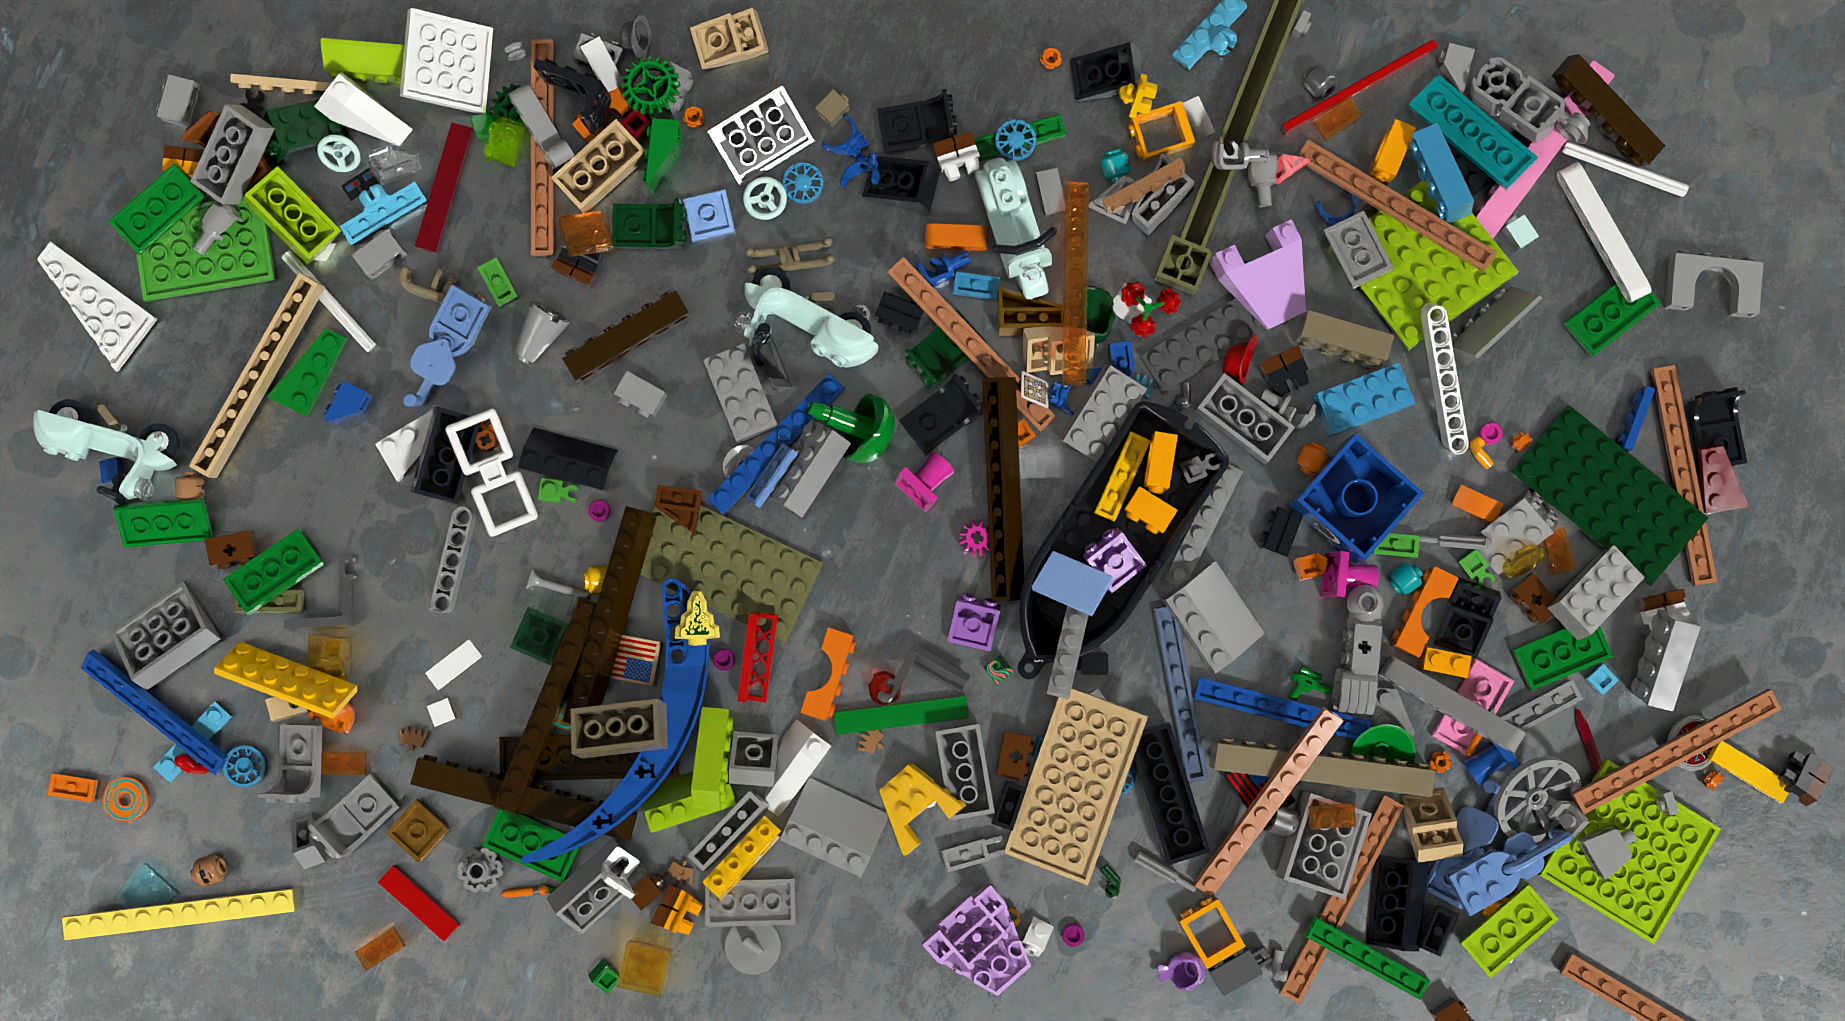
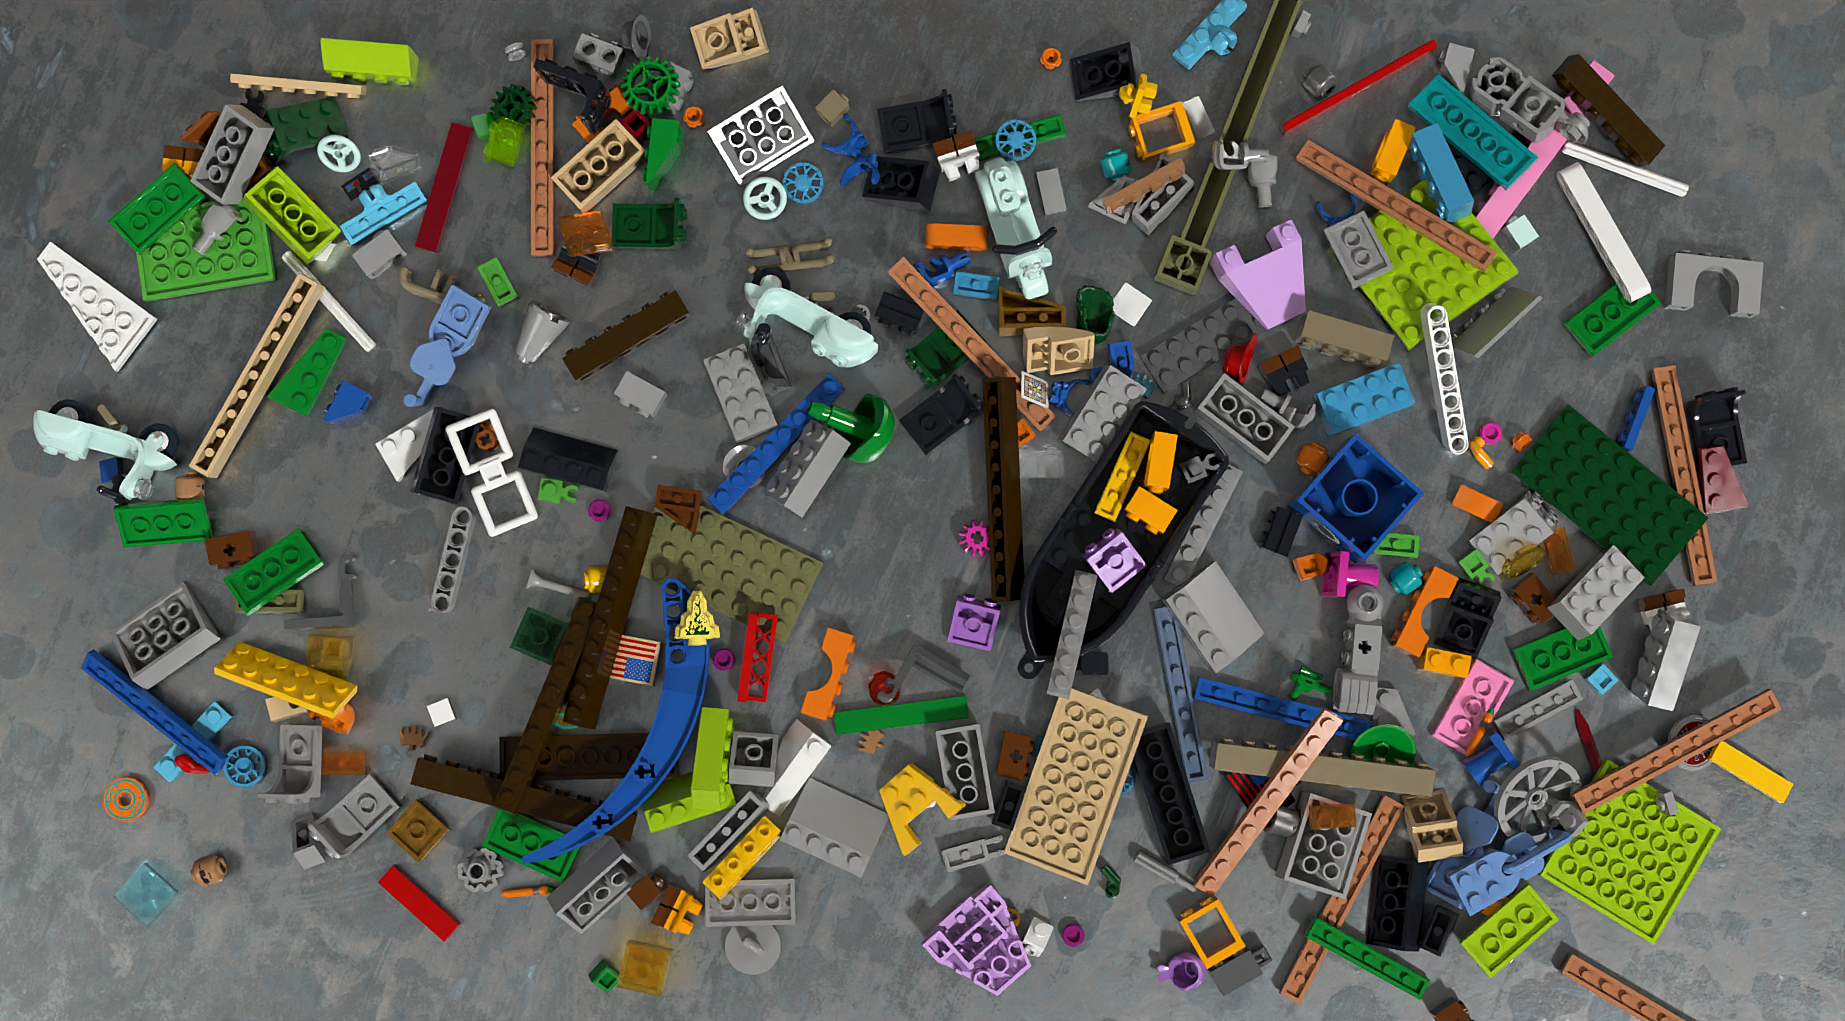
orange plate [47,773,98,802] -> none
light yellow plate [62,888,296,940] -> none
light grey brick [156,74,201,127] -> none
white wedge [314,72,413,146] -> none
clear orange plate [355,927,406,971] -> none
white plate [400,8,493,114] -> none
white sticker [425,640,482,690] -> none
light grey beam [508,83,574,169] -> none
dark tan brick [571,699,668,758] -> none
white sticker [580,36,625,92] -> none
white piece [601,846,640,899] -> none
medium nougat piece [664,860,694,886] -> none
light blue tile [683,189,735,242] -> none
medium blue tile [745,443,798,508] -> none
dark pink plant [894,451,954,513] -> none
tile [983,654,1014,685] -> none
light blue tile [1032,551,1113,616] -> none
clear orange plate [1062,181,1089,386] -> none
red plant [1121,281,1181,338] -> none
light grey arm [1270,948,1288,982] -> none
coral tile [1275,154,1311,185] -> none
clear orange plate [1313,98,1363,141] -> none
light grey beam [1379,655,1526,754] -> none
light grey axle [1419,534,1488,550] -> none
orange plate [1429,751,1452,773] -> none
light grey torso [1576,826,1637,879] -> none
orange plate [1704,770,1724,791] -> none
black hips [1778,751,1834,806] -> none

